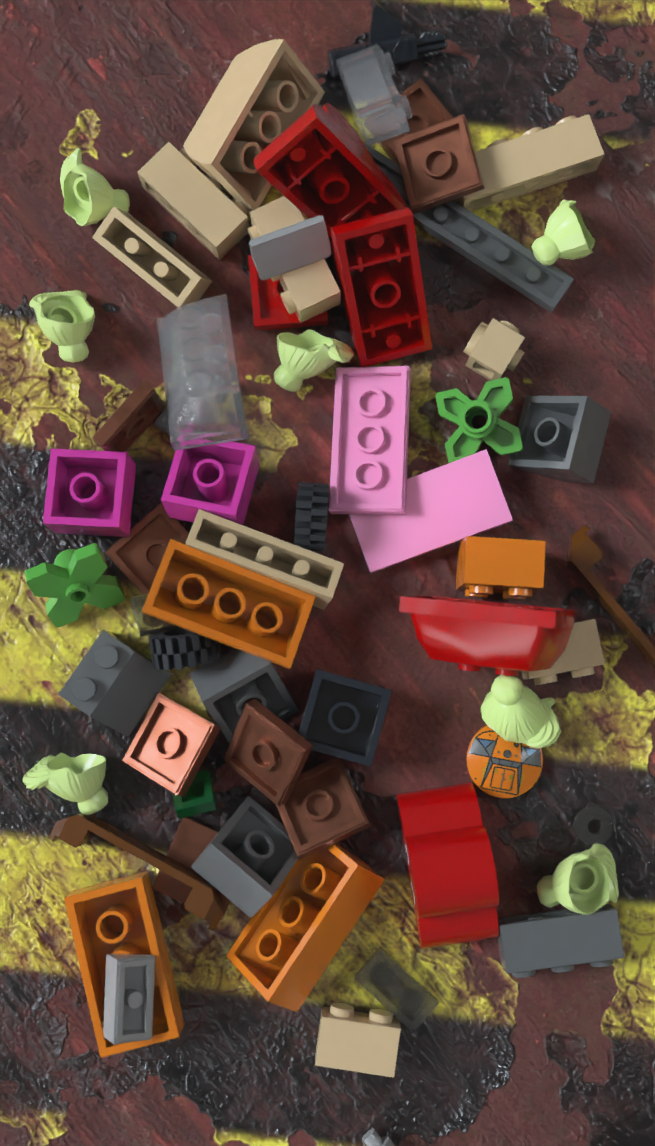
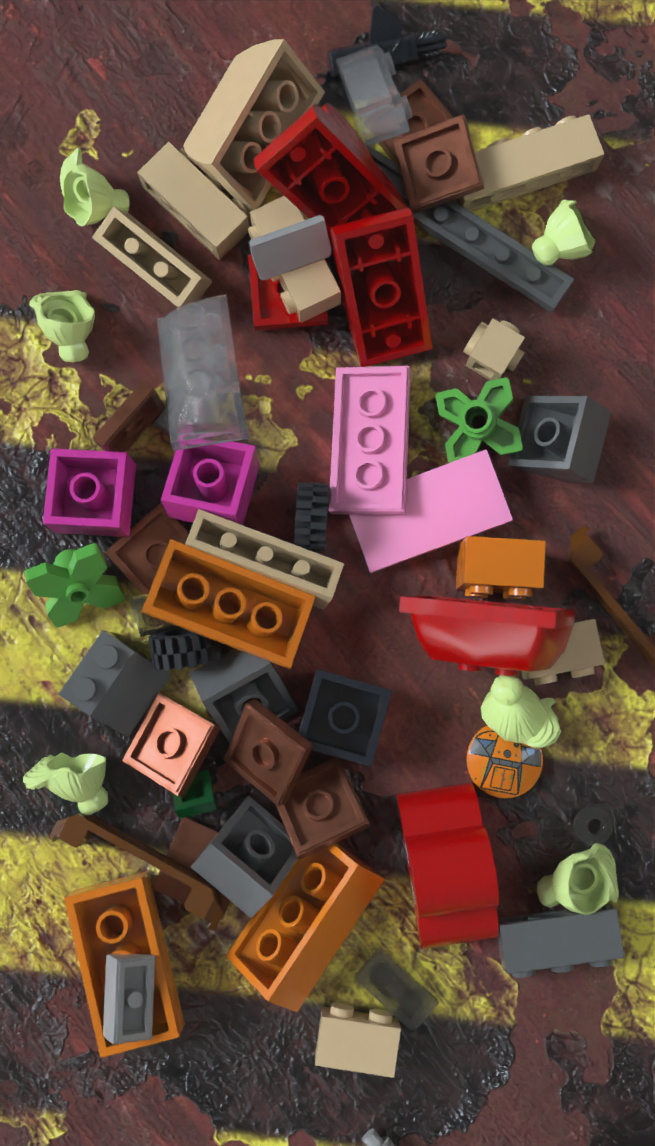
yellowish green hair [274,329,354,392] -> none

